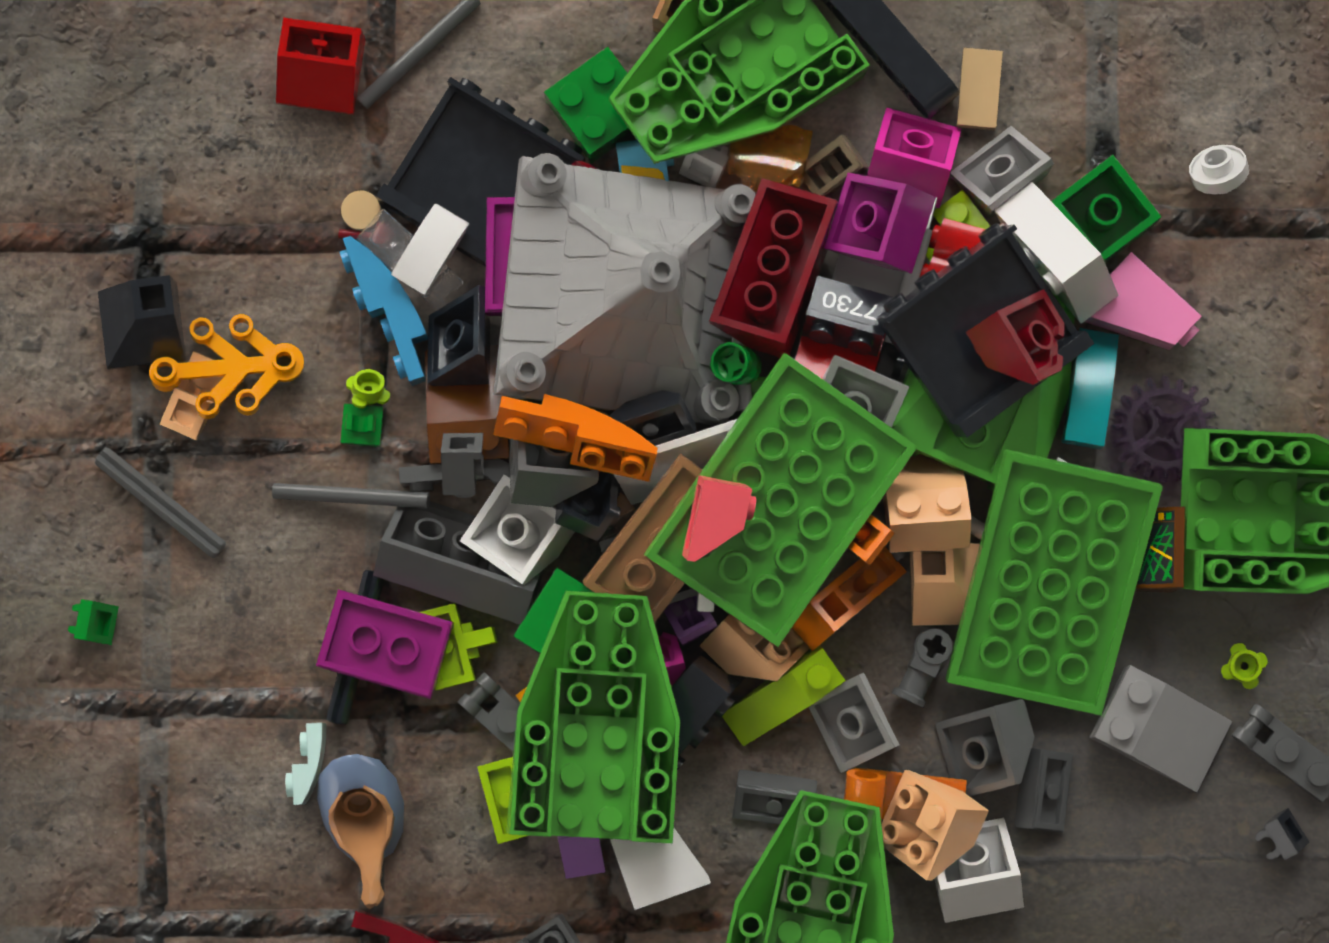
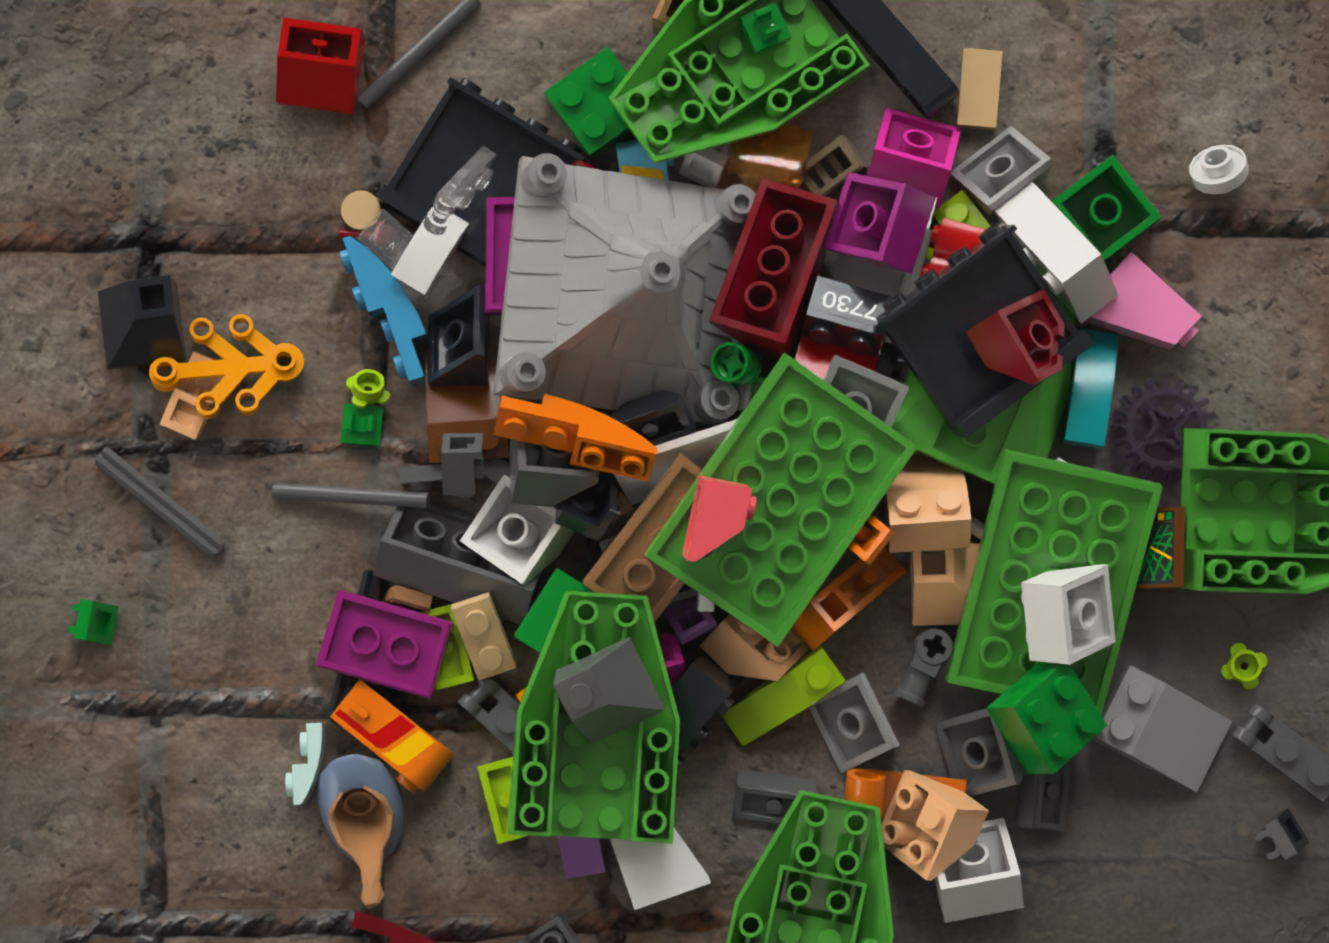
none -> orange door [330,679,455,793]
none -> medium nougat tile [382,585,433,612]
none -> clear plate [423,146,496,235]
none -> tan plate [451,592,516,680]
none -> dark grey slope [553,637,665,743]
none -> green tile [738,2,792,56]
none -> green brick [986,662,1107,774]
none -> white slope [1021,564,1116,665]

